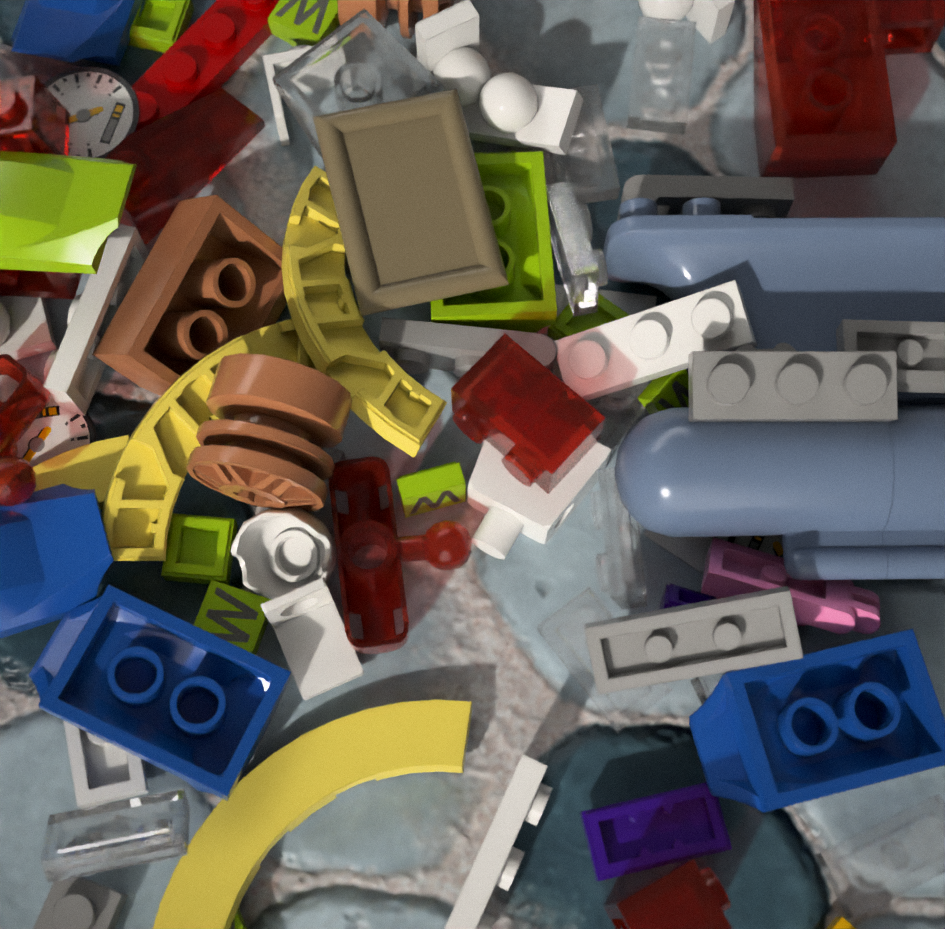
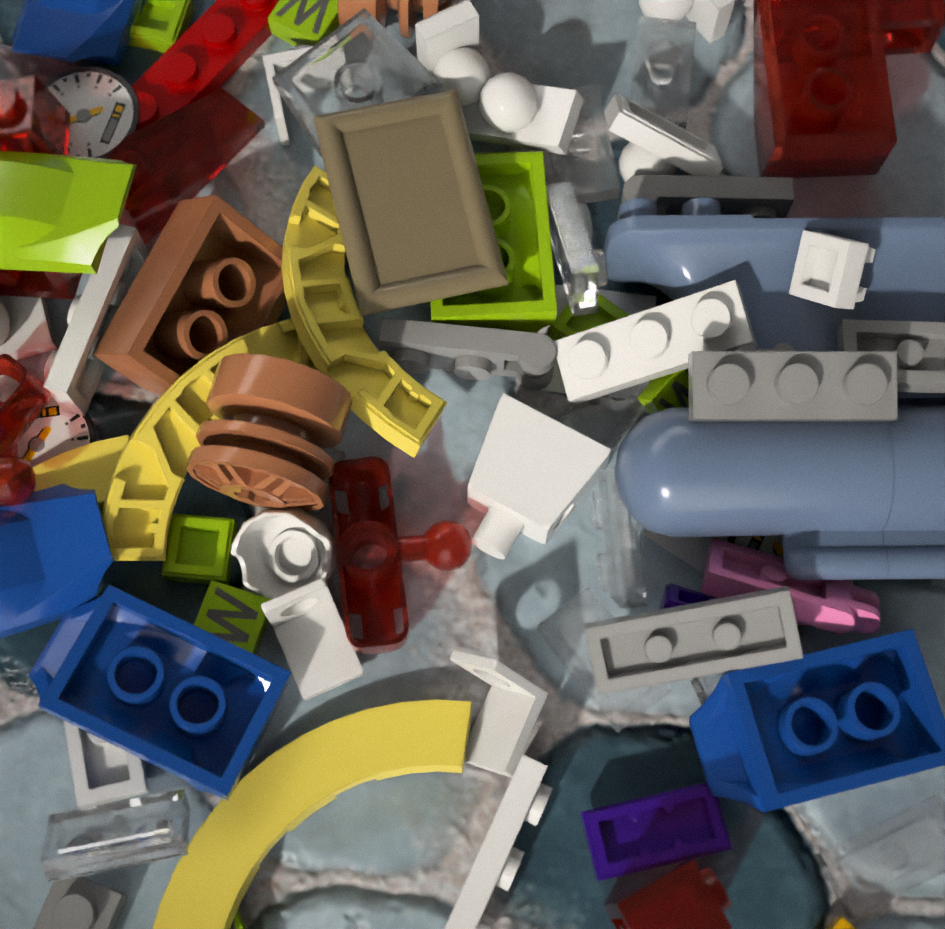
lime tile [397,461,466,518] -> none
clear red brick [451,333,606,494] -> none
none -> white bracket [450,650,548,778]
none -> white tile [604,94,723,183]
none -> white tile [789,230,876,310]

